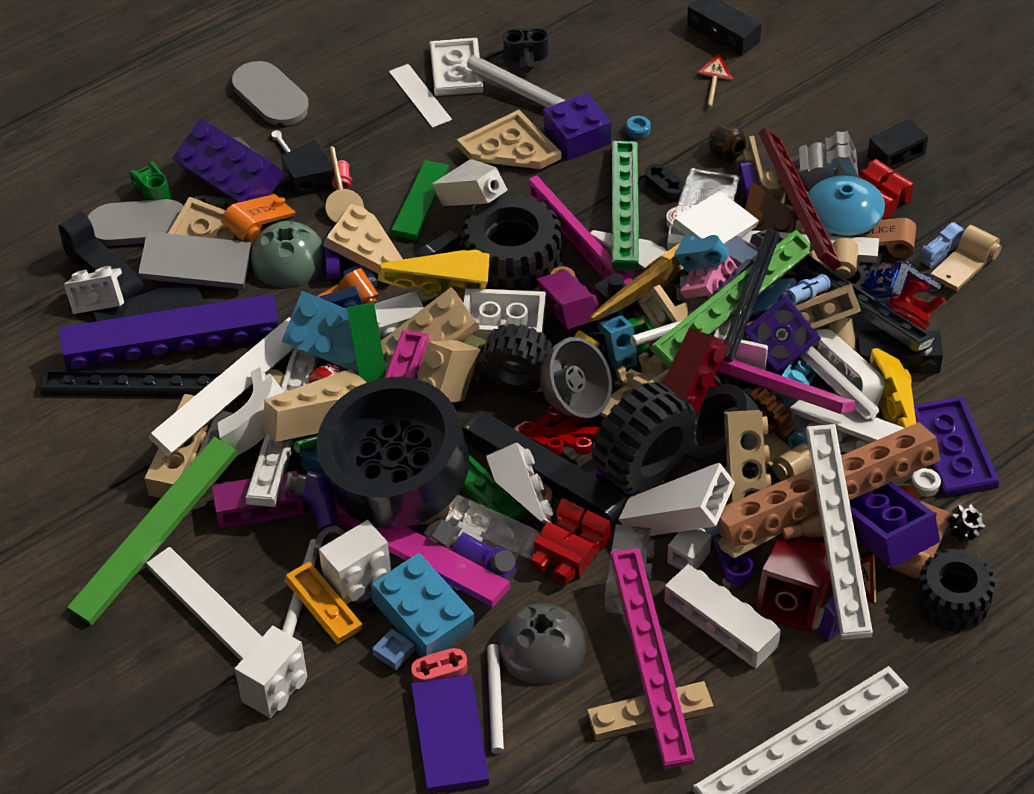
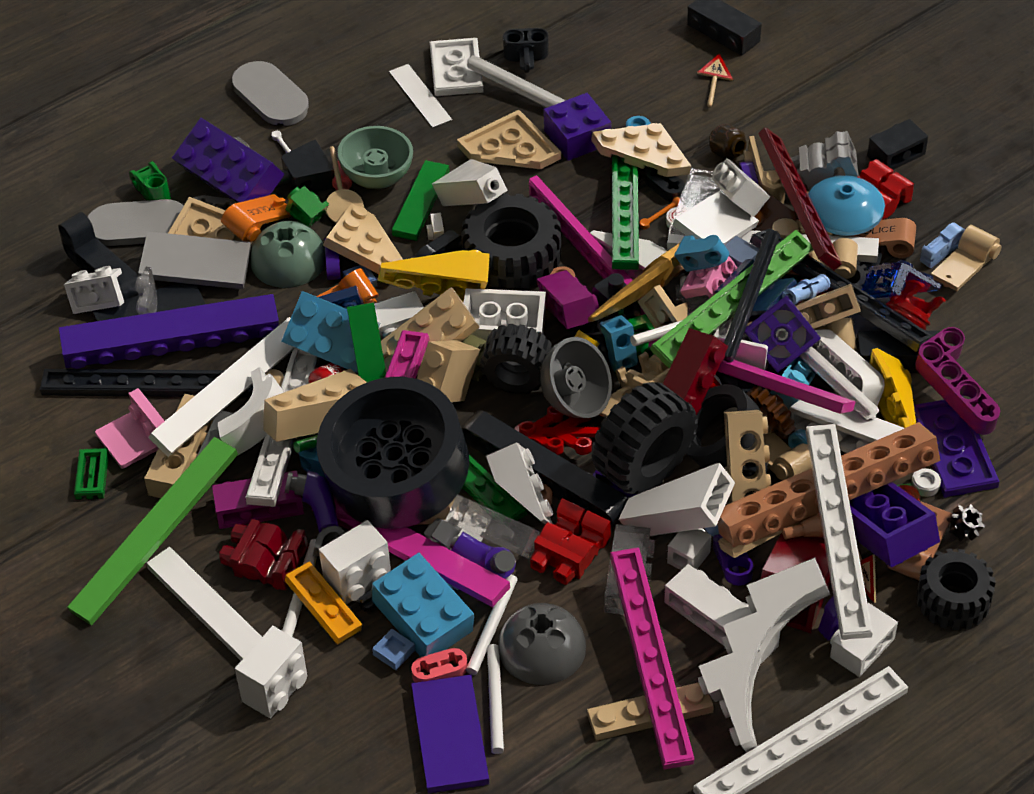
none -> green tile [74,448,109,500]
none -> bright pink bracket [95,388,165,469]
none -> clear slope [135,266,157,315]
none -> dark red hips [219,519,309,590]
none -> green brick [285,186,329,227]
none -> sand green piece [338,126,413,189]
none -> white plate [426,213,444,241]
none -> white bar [466,575,517,675]
none -> tan plate [591,123,691,177]
none -> orange hinge [640,197,682,229]
none -> white arch [698,558,830,753]
none -> white slope [711,158,770,217]
none -> tan tile [772,218,799,239]
none -> white brick [830,603,898,677]
none -> magenta beam [915,327,1000,435]

